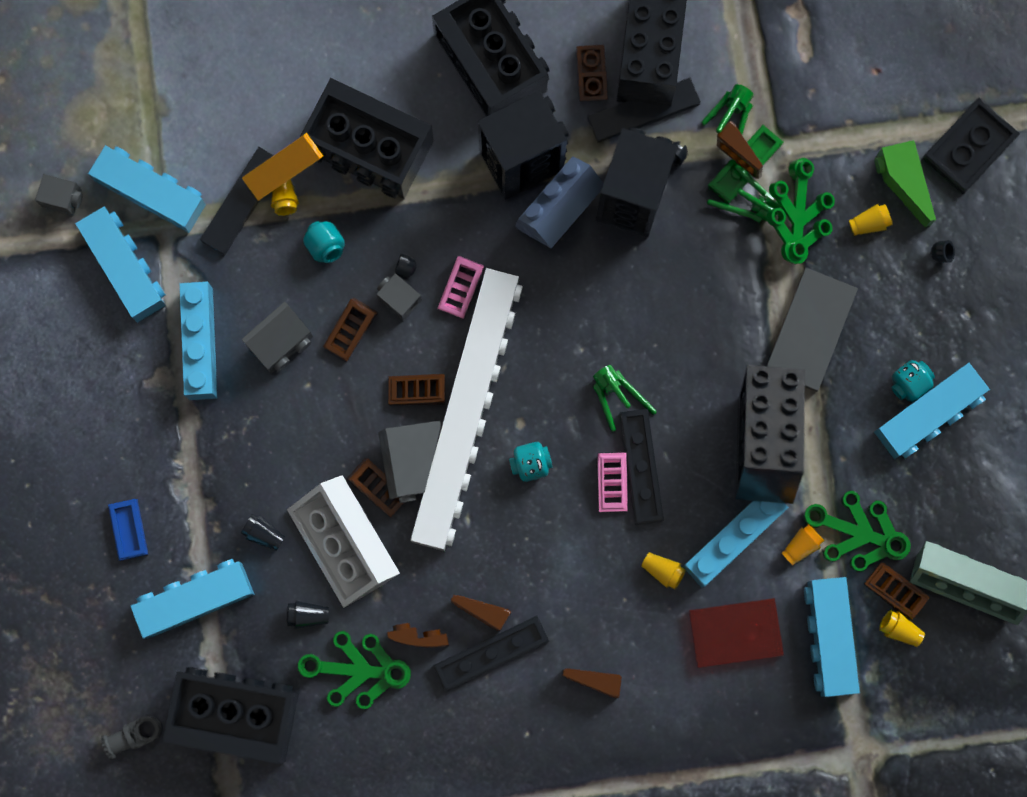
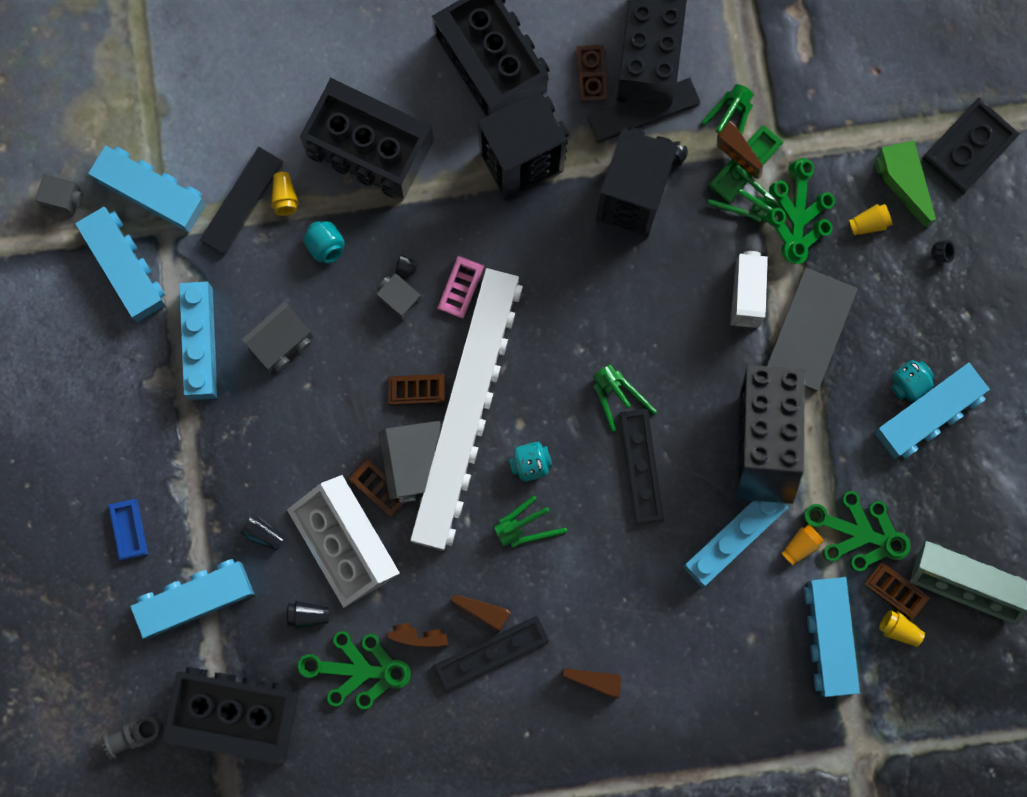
light orange tile [242,133,323,201] -> none
reddish brown slope [323,298,378,361] -> none
sand blue slope [515,157,604,248] -> none
bright pink slope [597,453,627,512] -> none
yellow cone [641,552,686,589] -> none
clear red tile [689,598,784,668] -> none
none -> green plant [494,496,568,548]
none -> white slope [730,251,768,328]

